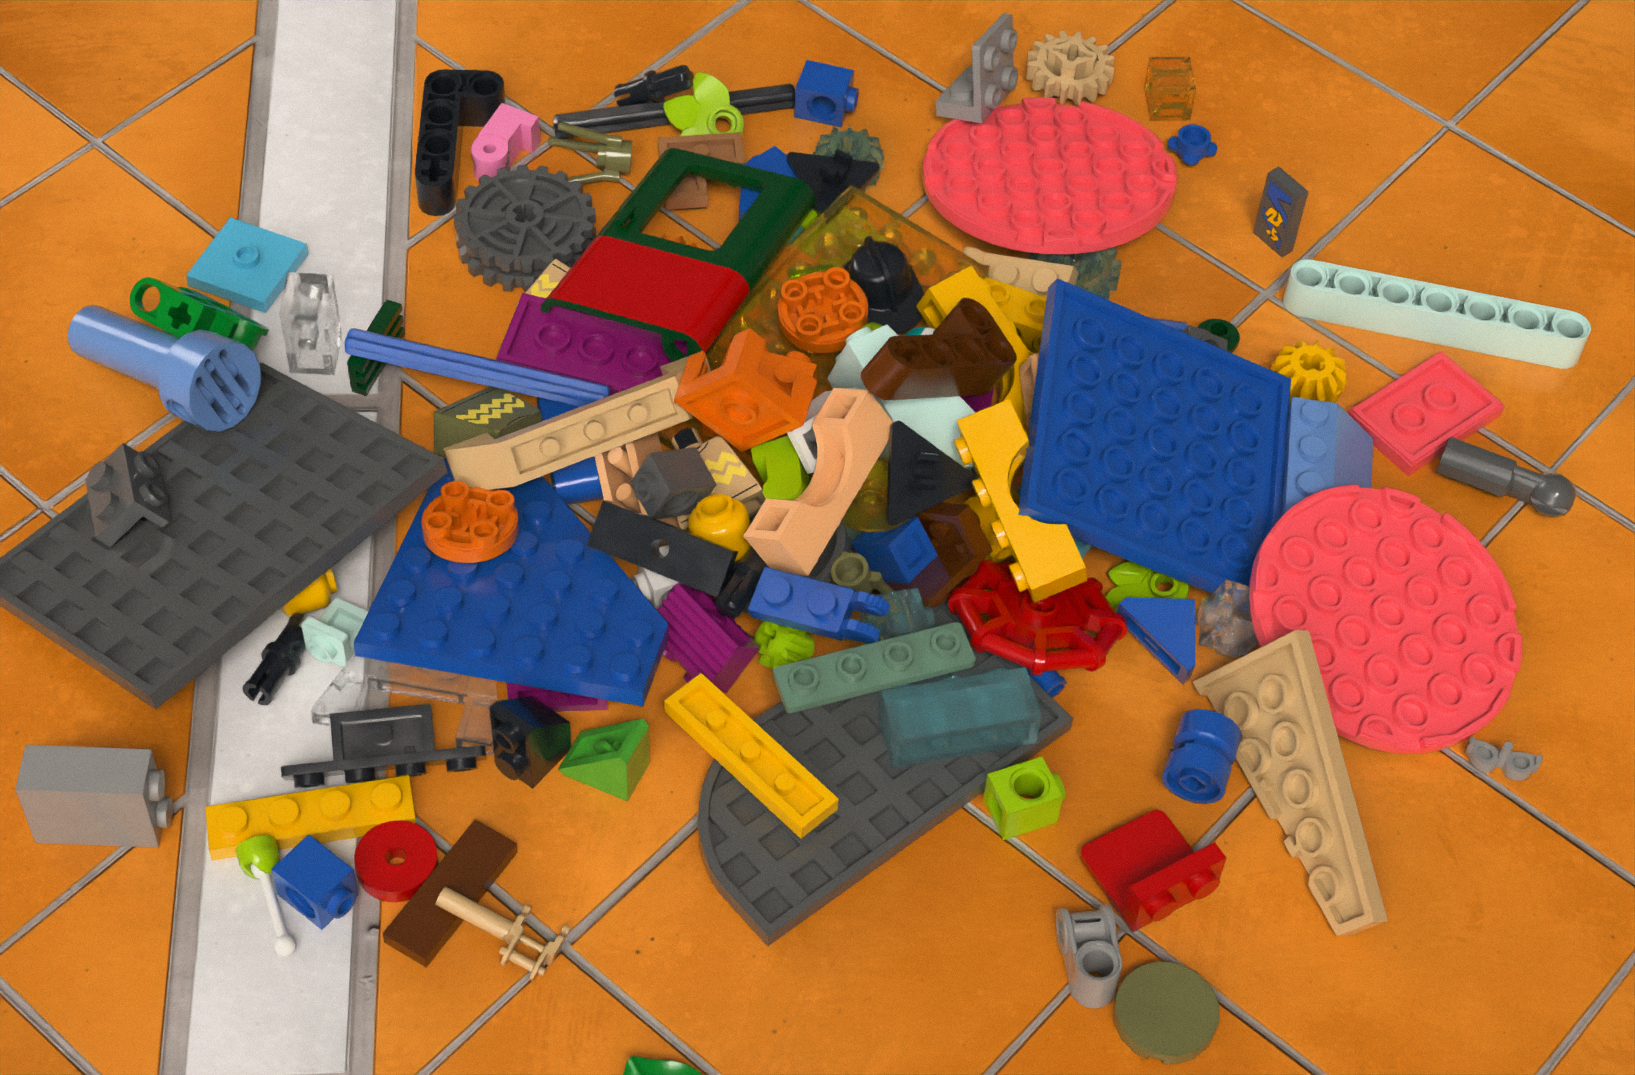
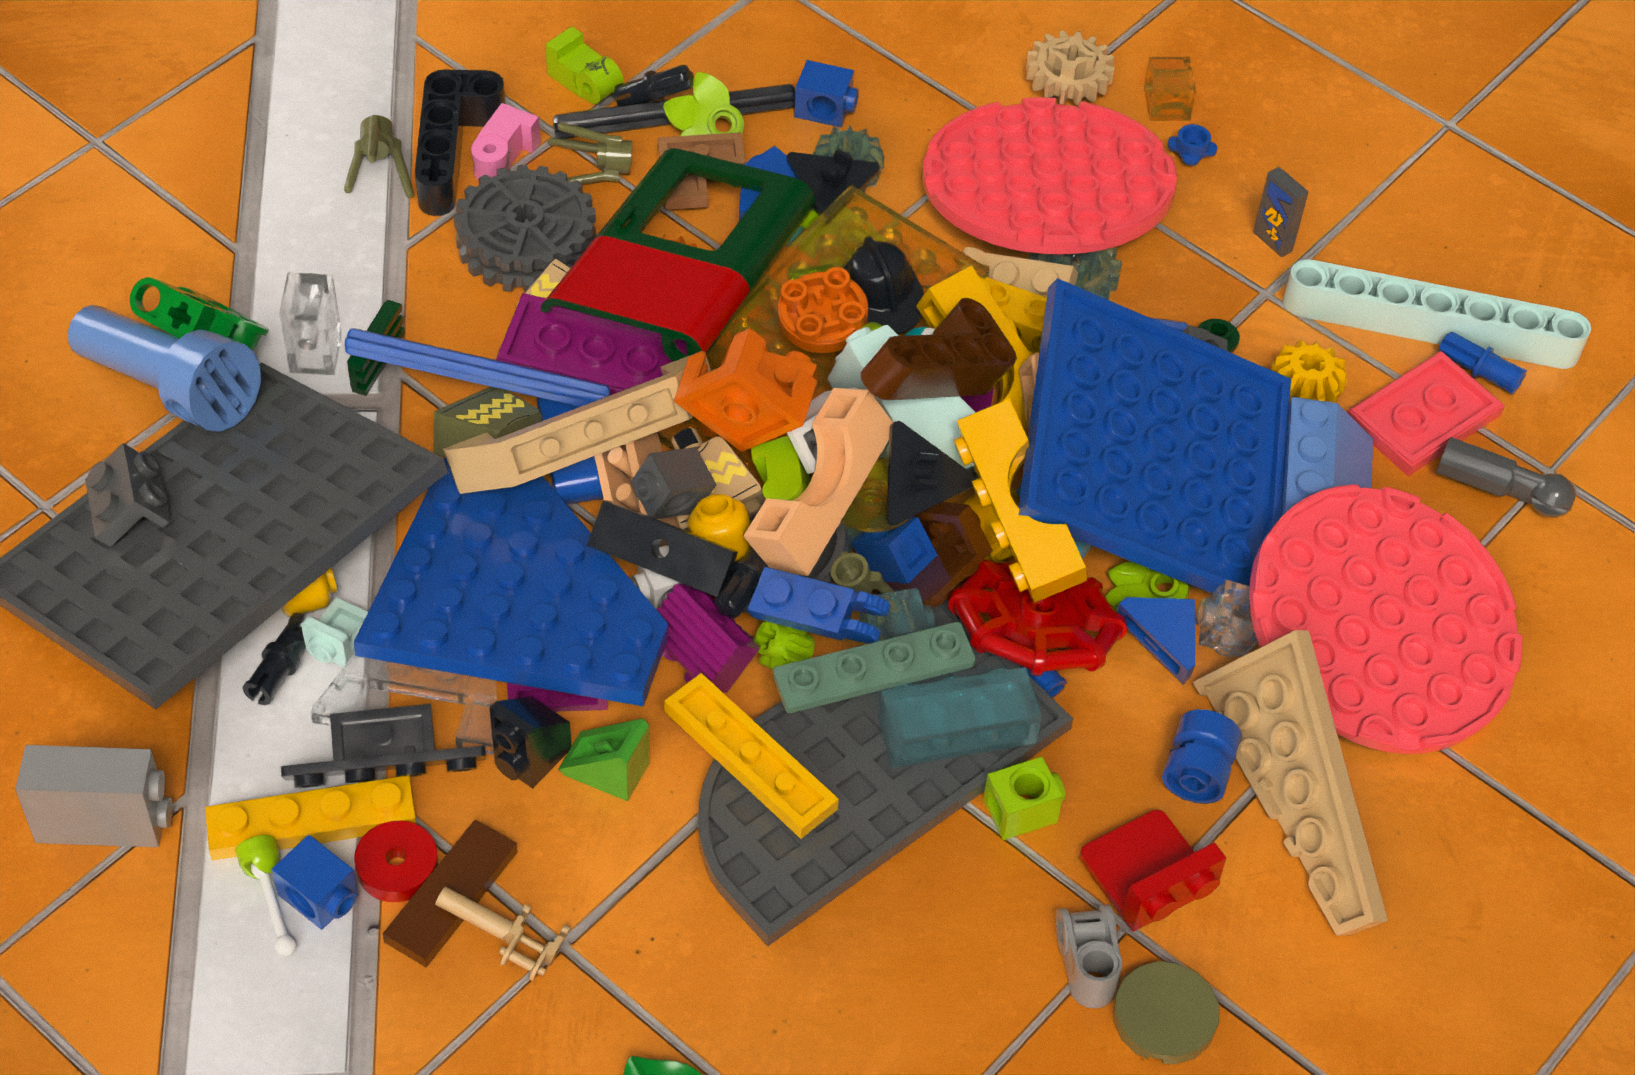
medium azure plate [186,217,308,313] -> none
orange tile [421,481,519,563] -> none
light grey bracket [936,13,1018,123] -> none
light grey piece [1465,736,1543,781] -> none
none -> olive plant [344,115,414,198]
none -> lime leg [546,26,624,104]
none -> blue axle [1438,332,1527,395]

